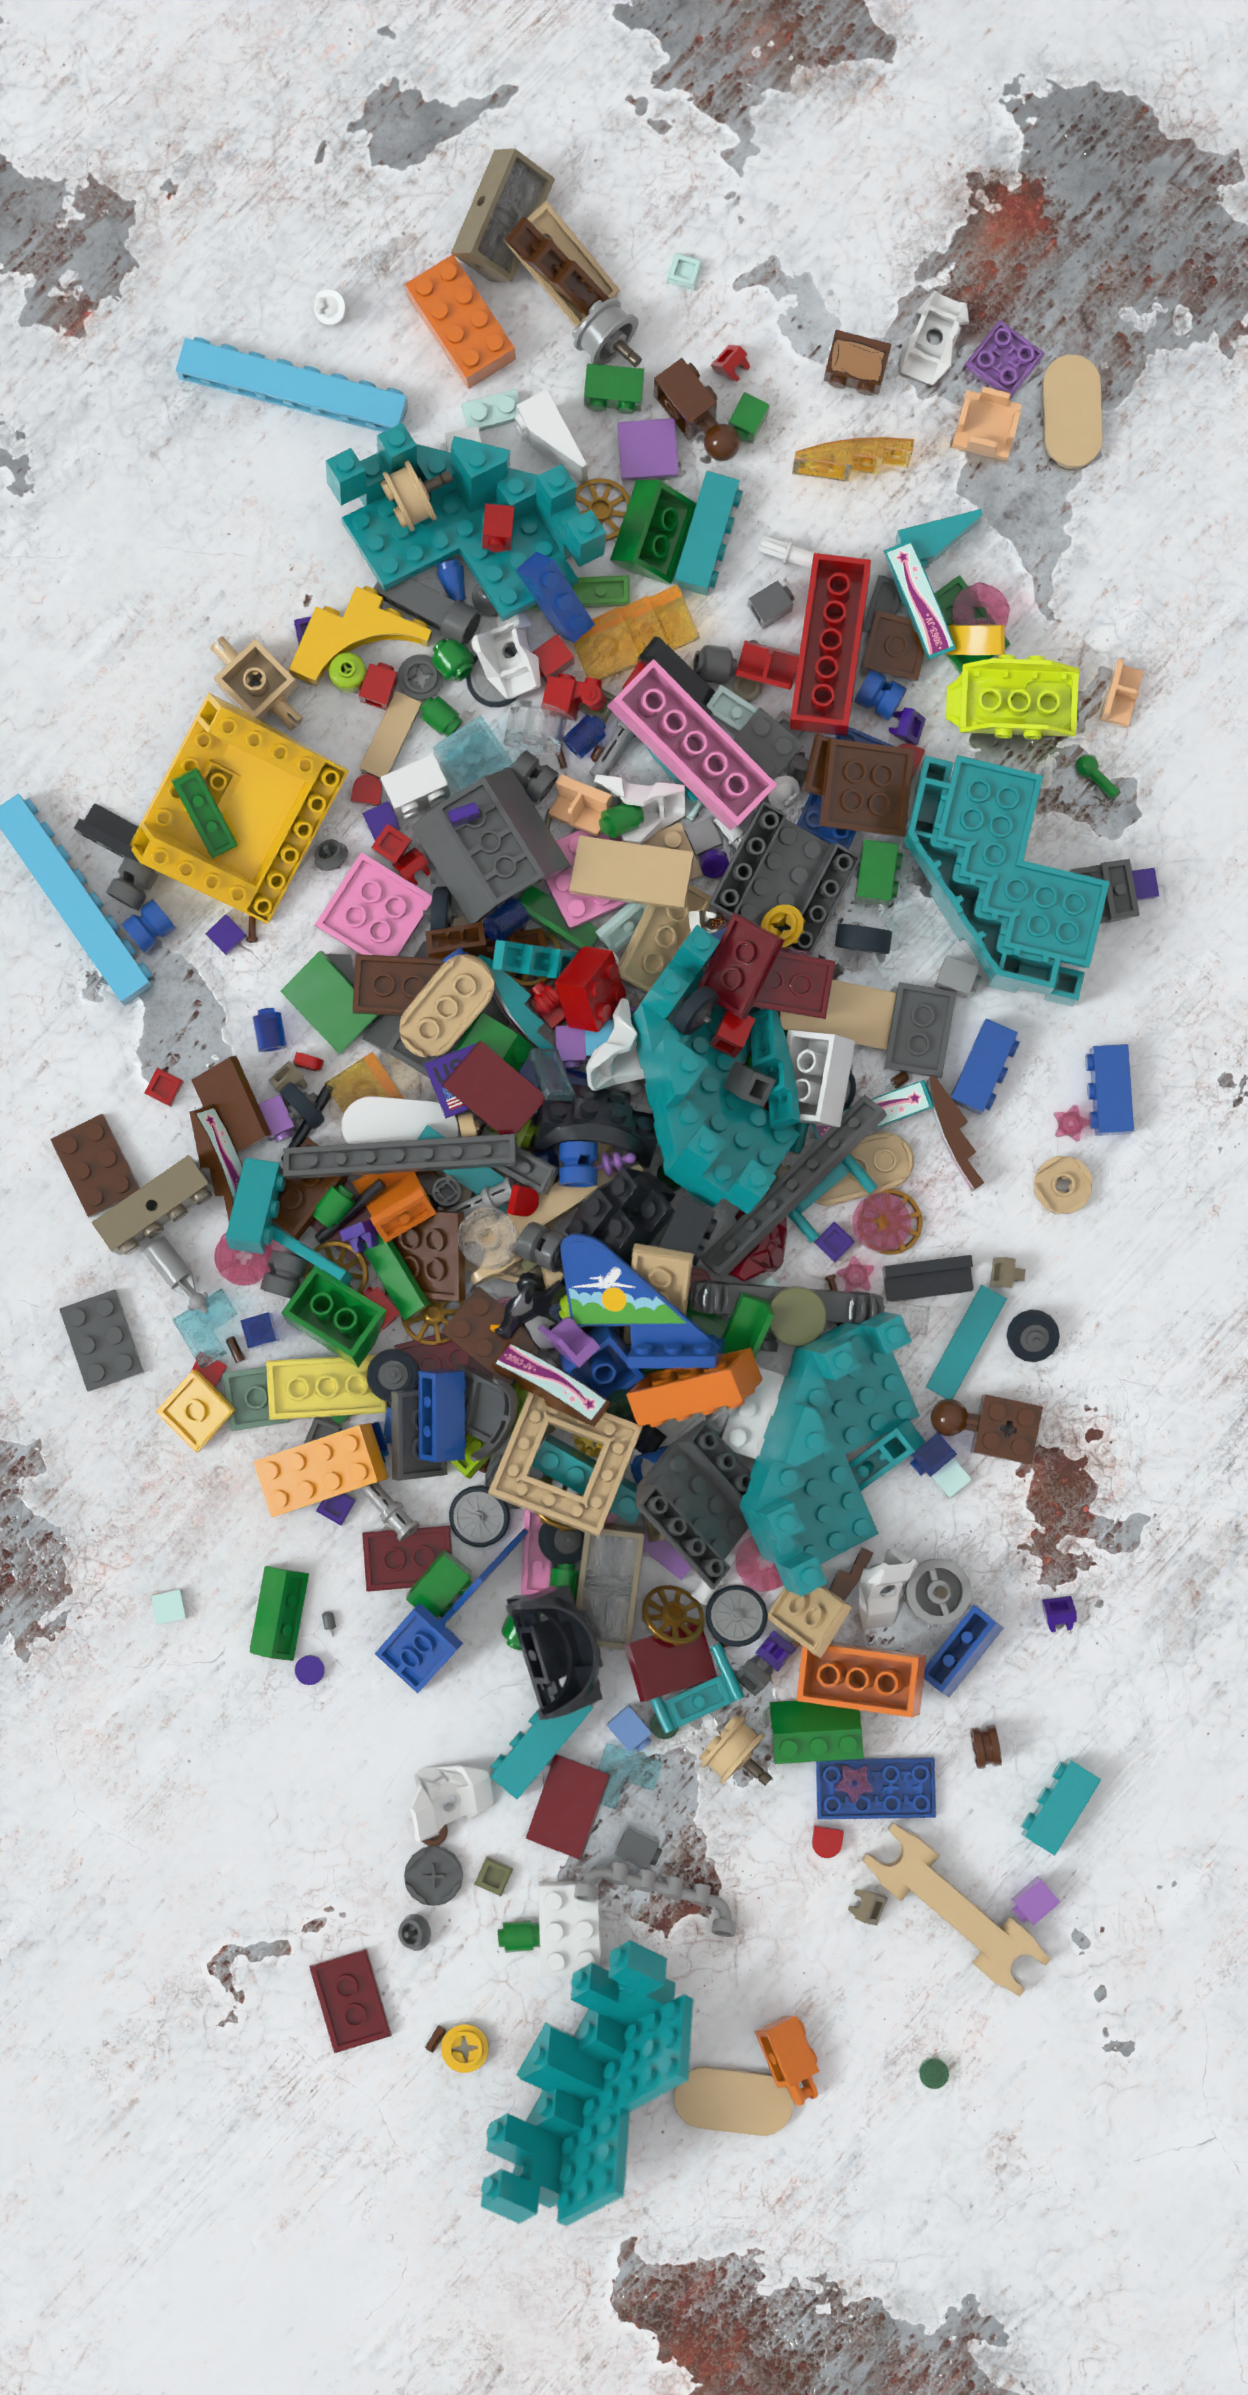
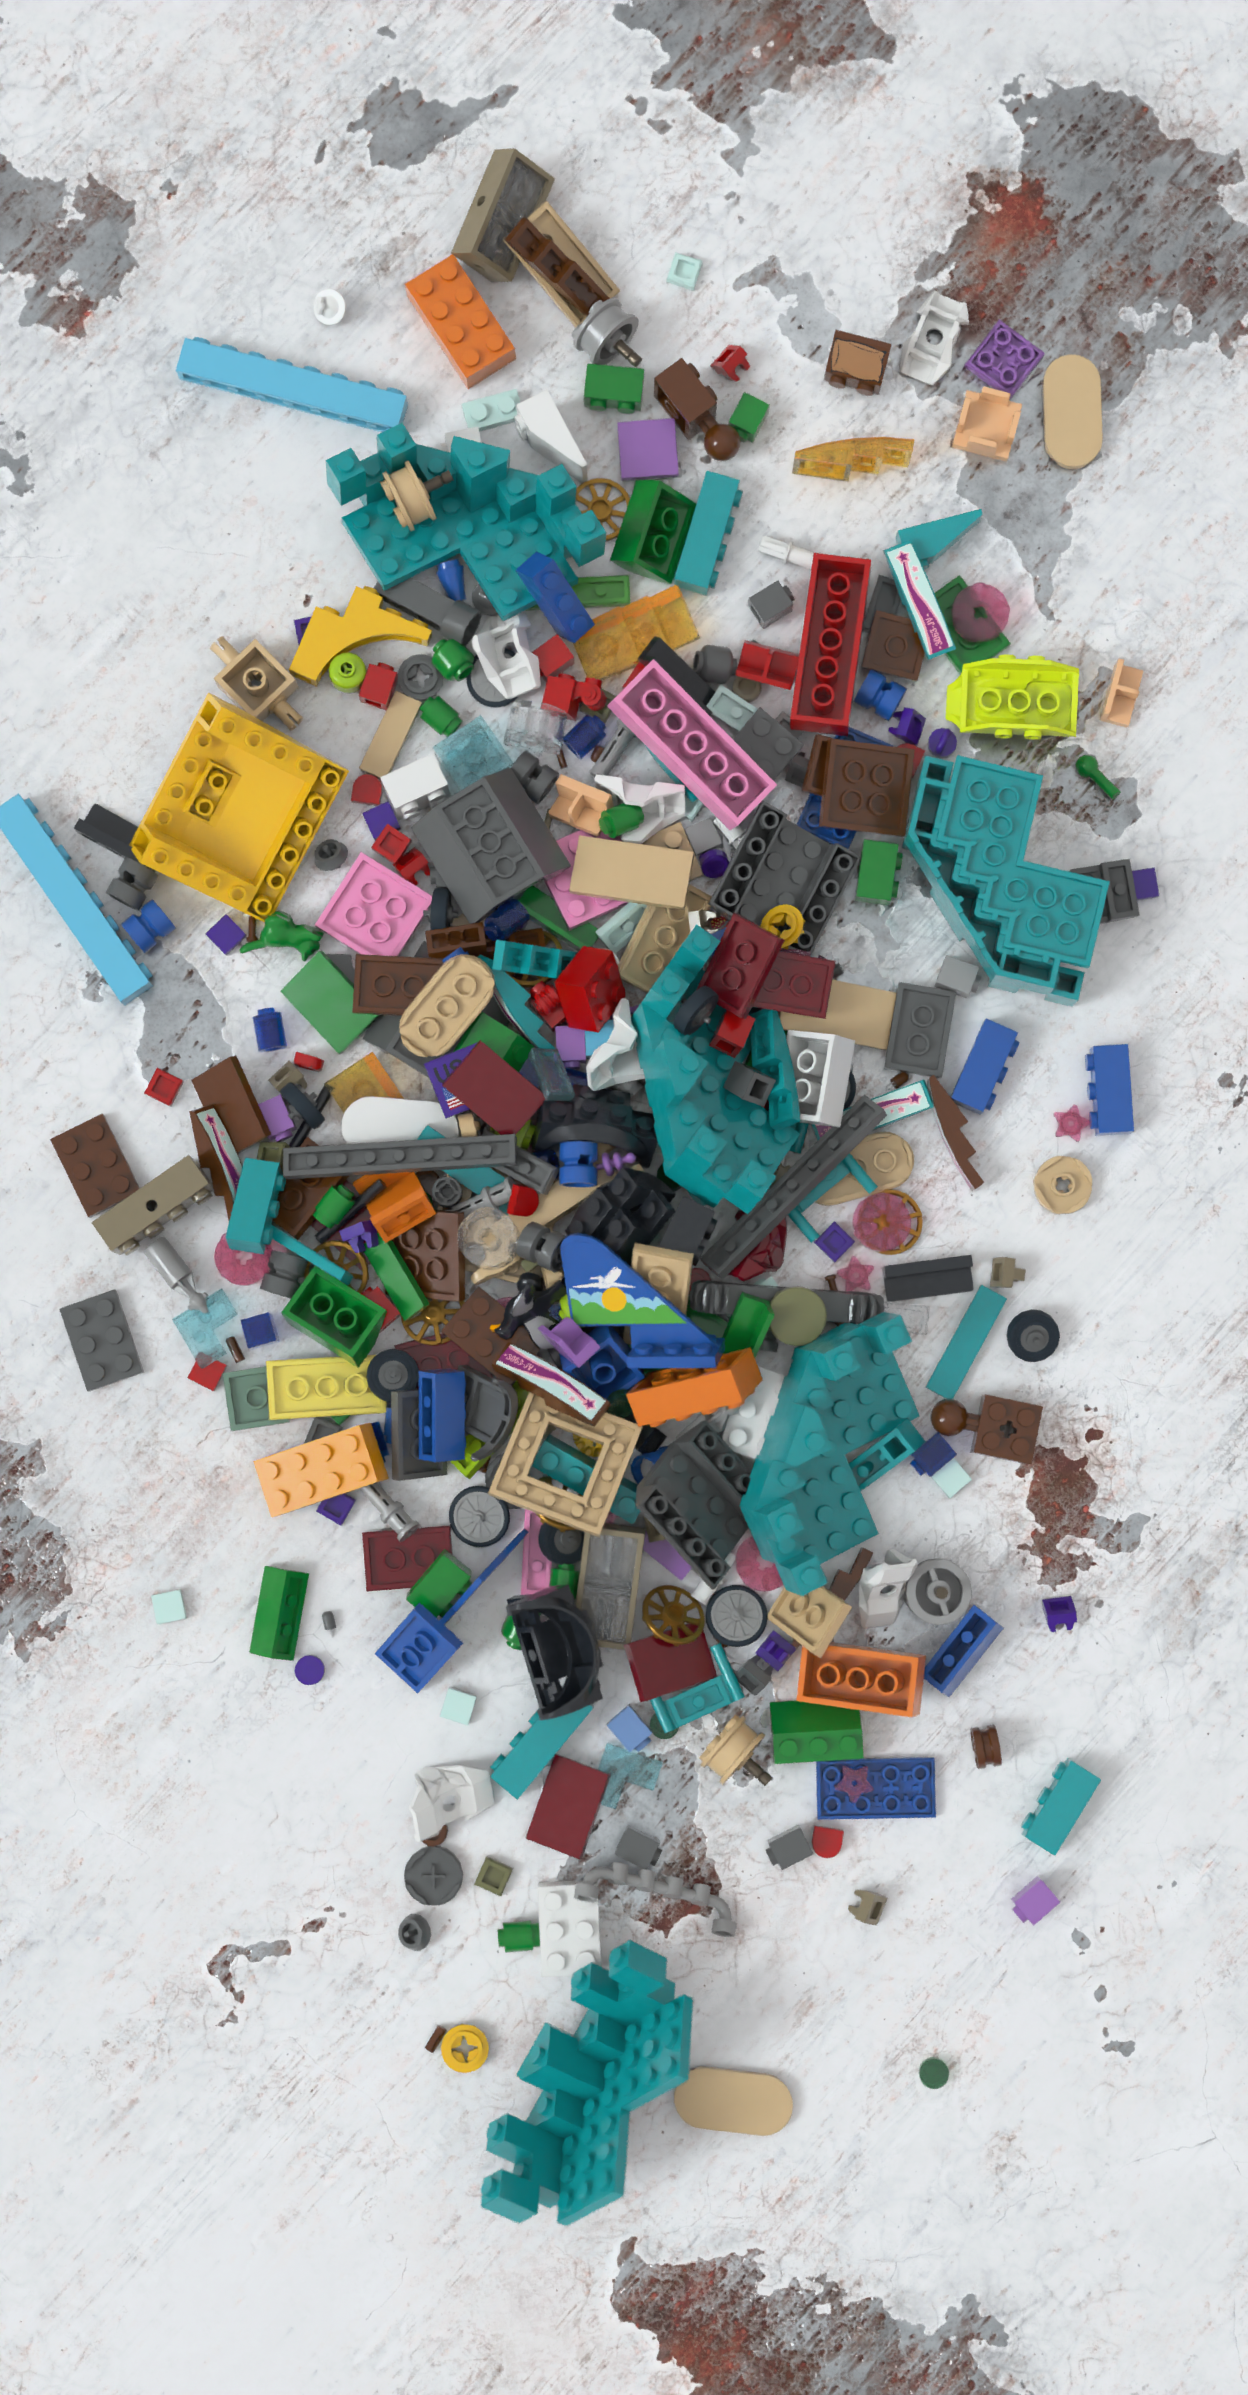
yellow tile [156,1369,236,1453] -> none
green tile [171,767,238,859] -> none
dark red tile [309,1948,392,2054] -> none
dark purple tile [448,802,481,828] -> none
red brick [482,503,514,552] -> none
orange brick [754,2015,820,2106] -> none
white hat [767,775,800,810] -> none
black wheel [835,923,892,954] -> none
tan piece [862,1822,1051,1997] -> none
yellow slope [946,624,1005,655] -> none
none -> green animal [240,911,324,962]
none -> olive tile [257,1142,290,1172]
none -> light aqua tile [440,1688,477,1725]
none -> dark grey brick [765,1824,813,1870]
none -> dark purple tile [928,728,957,758]

